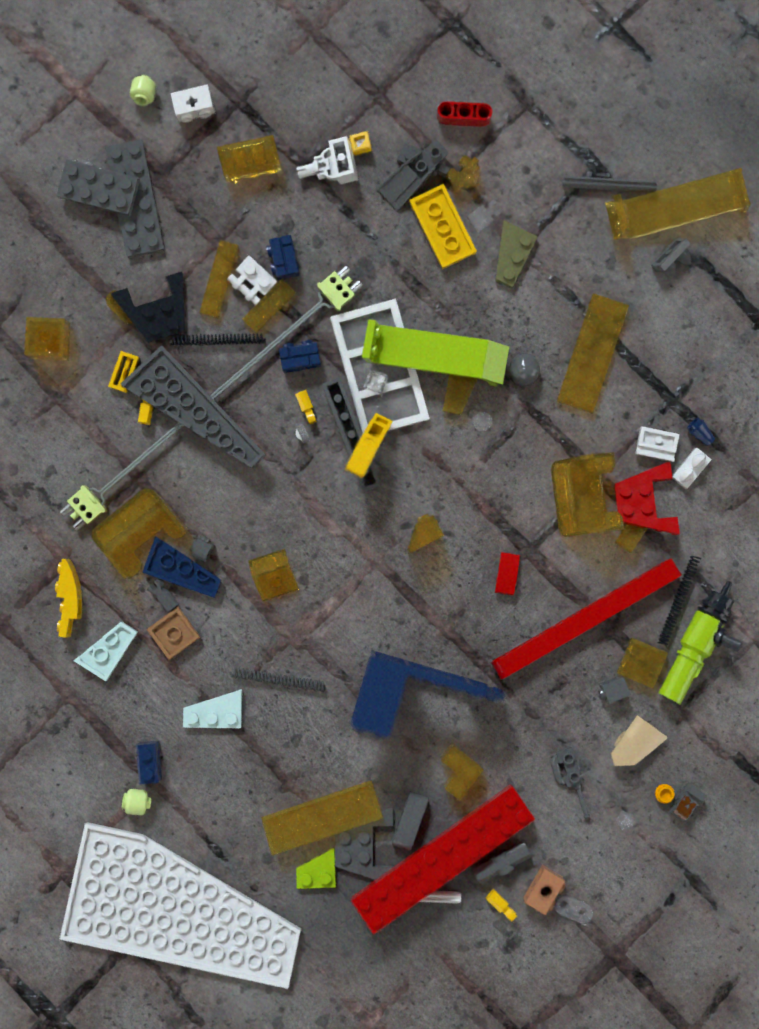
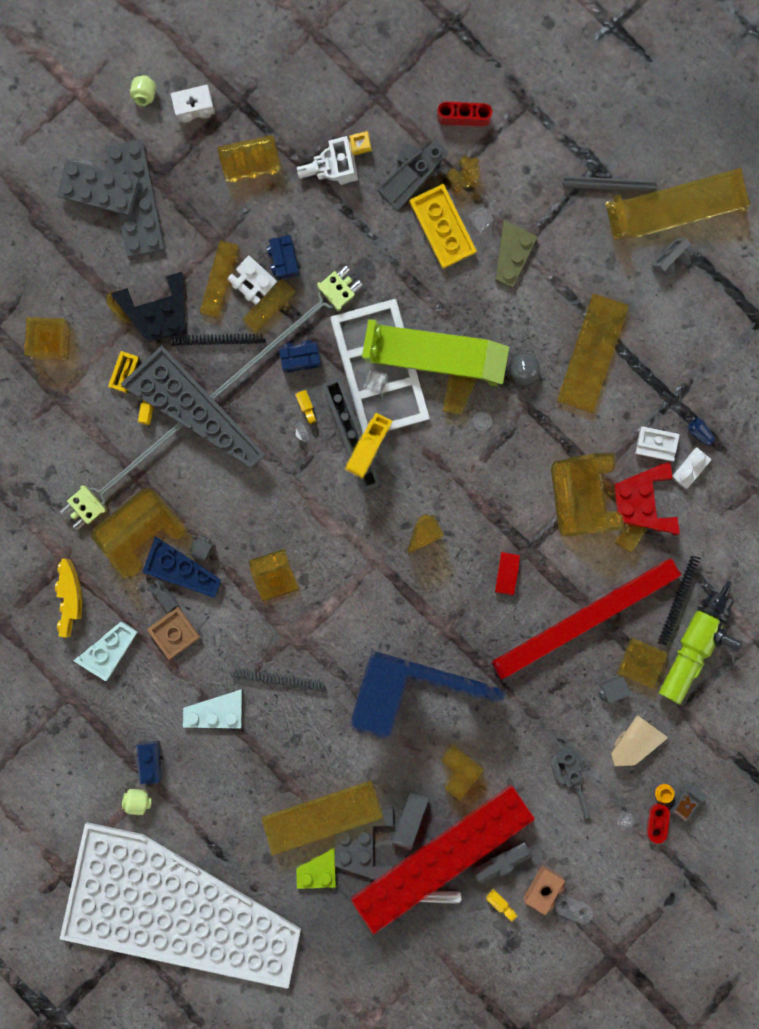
none -> red plate [646,803,670,844]

